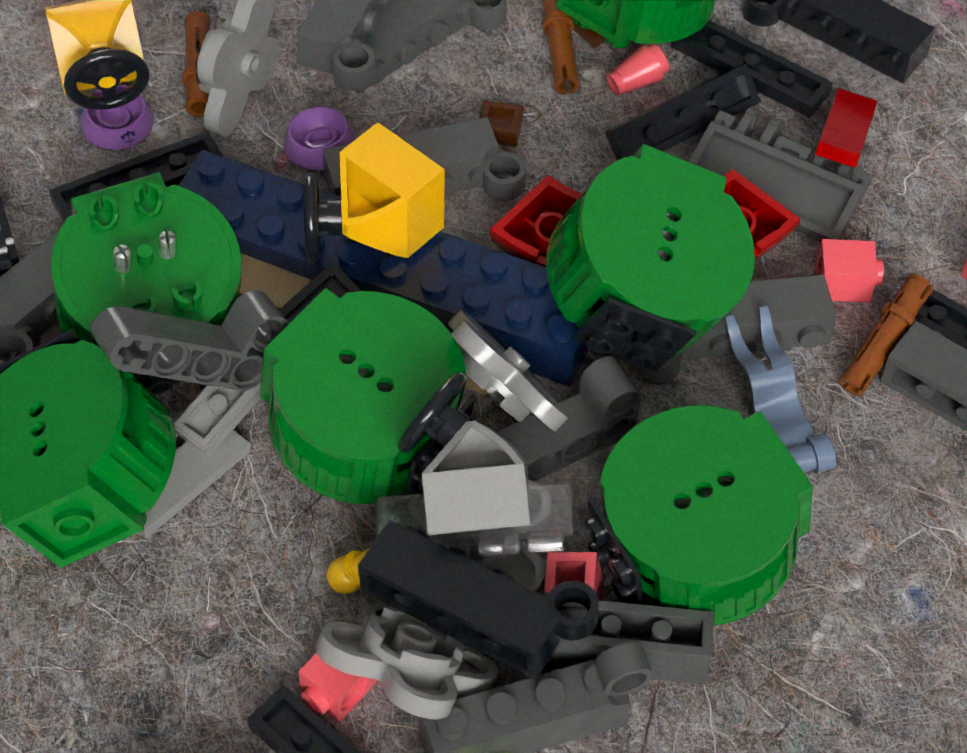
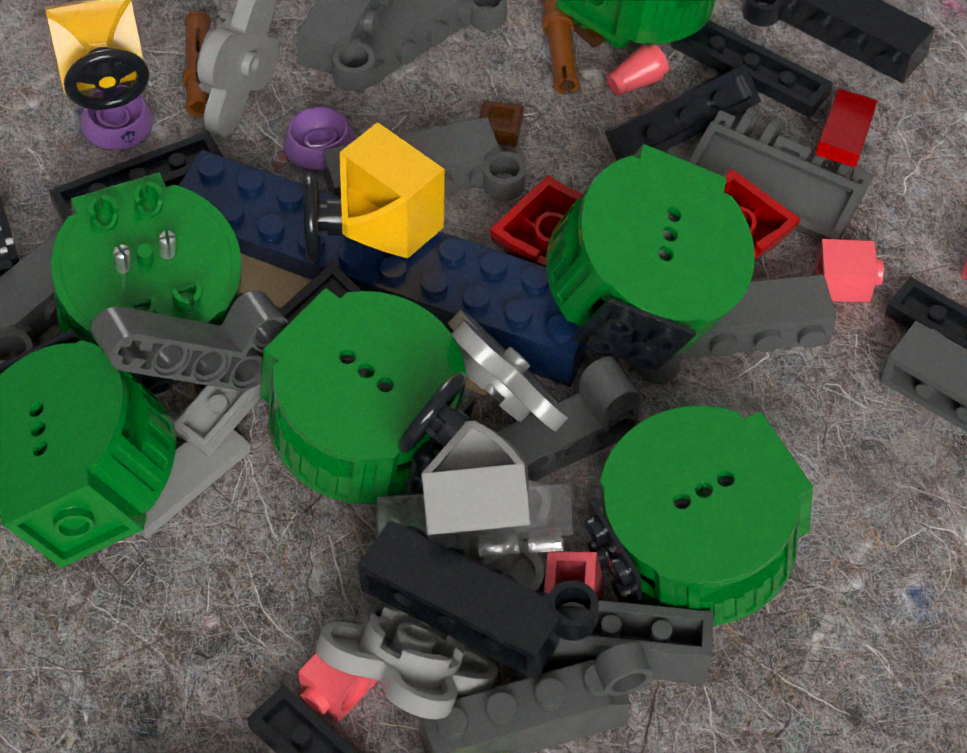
yellow bar [326,547,370,594] -> none
sand blue flag [724,305,836,474] -> none
dark orange pin [838,273,934,397] -> none

